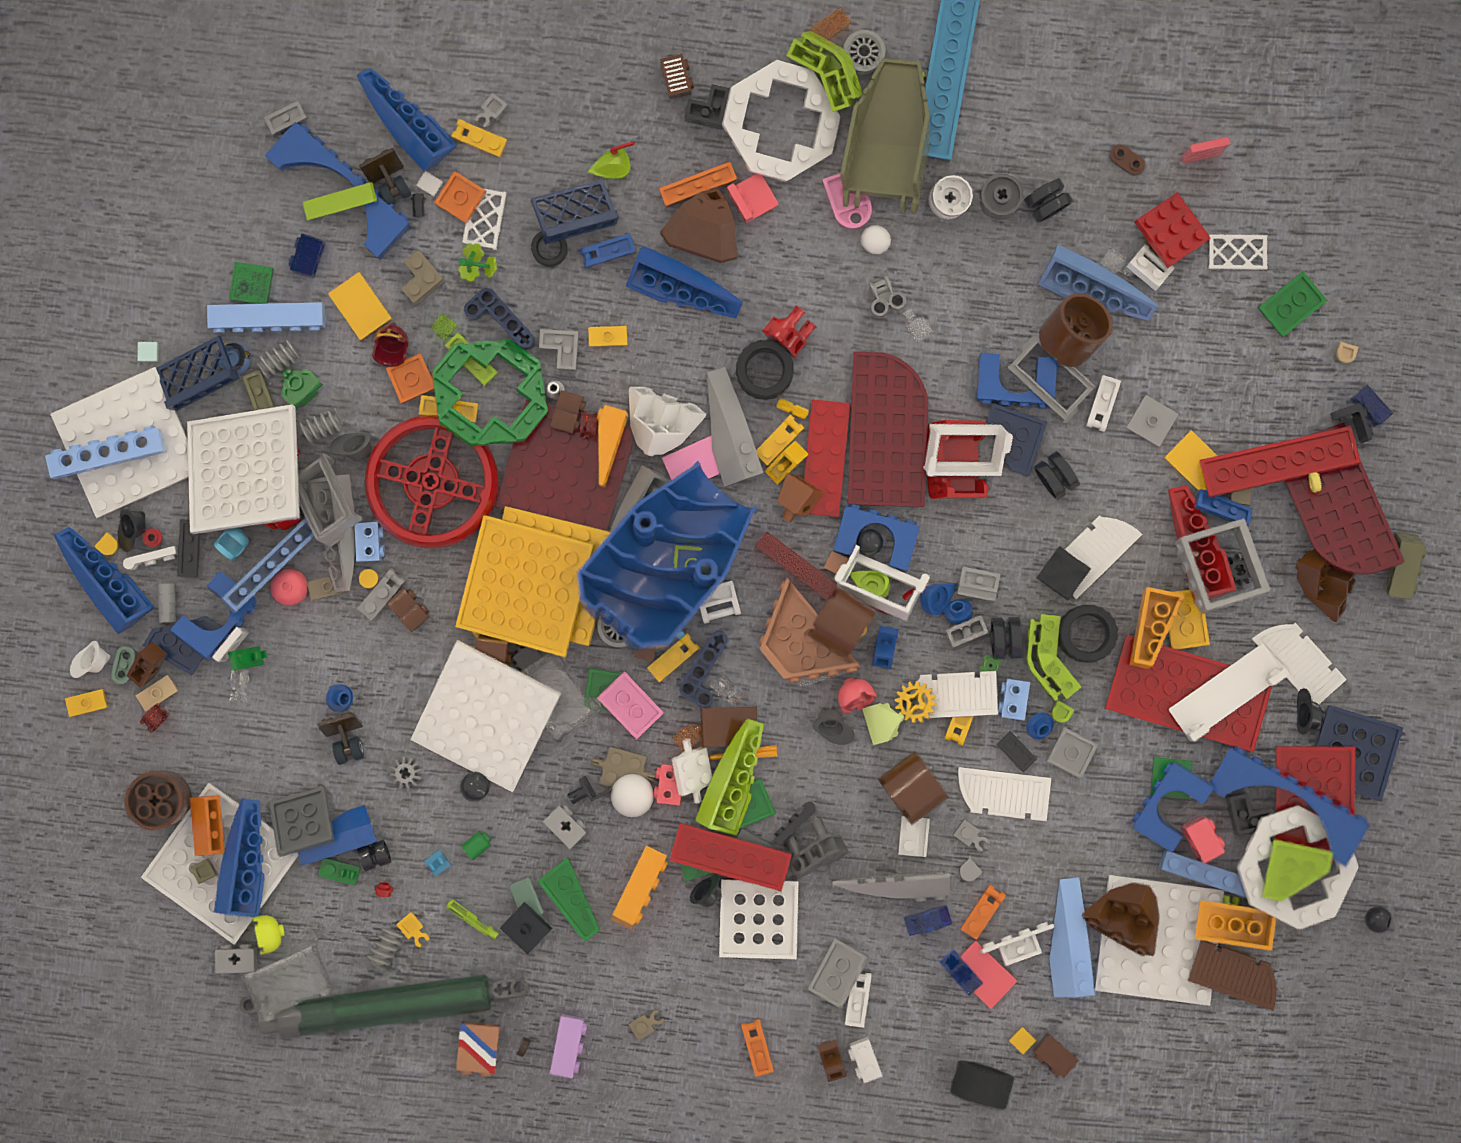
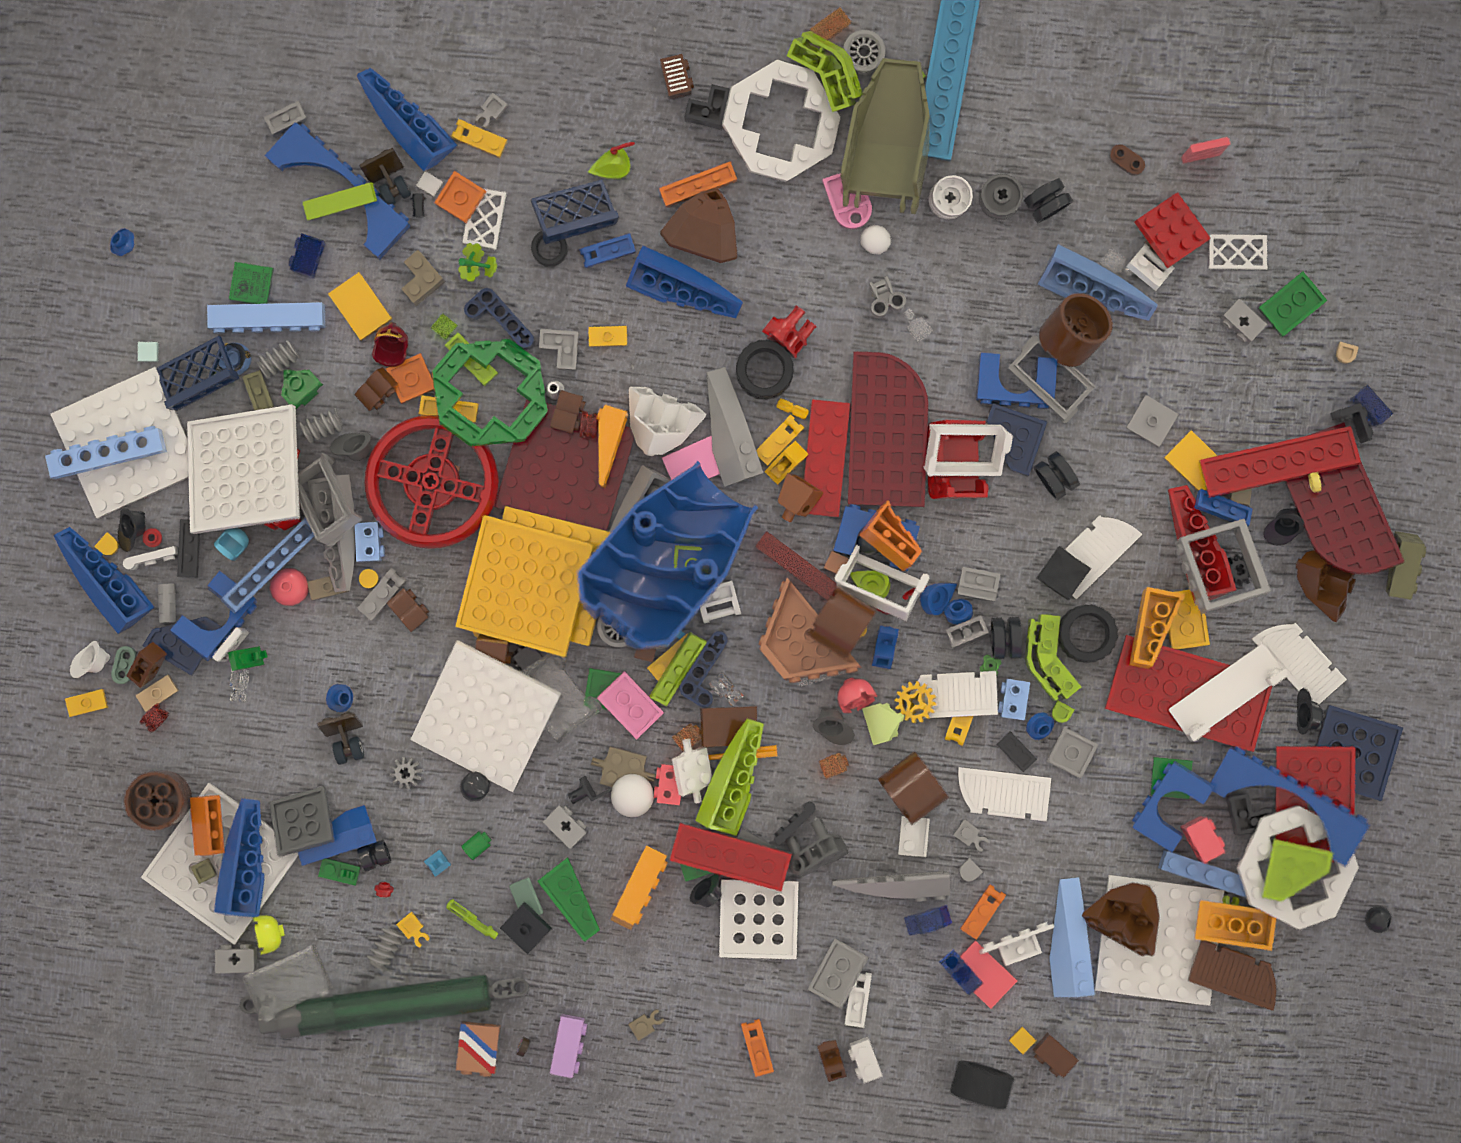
coral bracket [727,174,778,224] -> none
green tile [740,778,776,829] -> none
white plate [1086,375,1121,432] -> none
none -> blue plate [110,228,134,256]
none -> reddish brown brick [354,367,398,411]
none -> lime tile [649,632,707,707]
none -> clear orange brick [818,752,849,779]
none -> orange wedge [859,501,922,571]
none -> light grey brick [1221,299,1267,344]
none -> black piece [1263,508,1305,546]

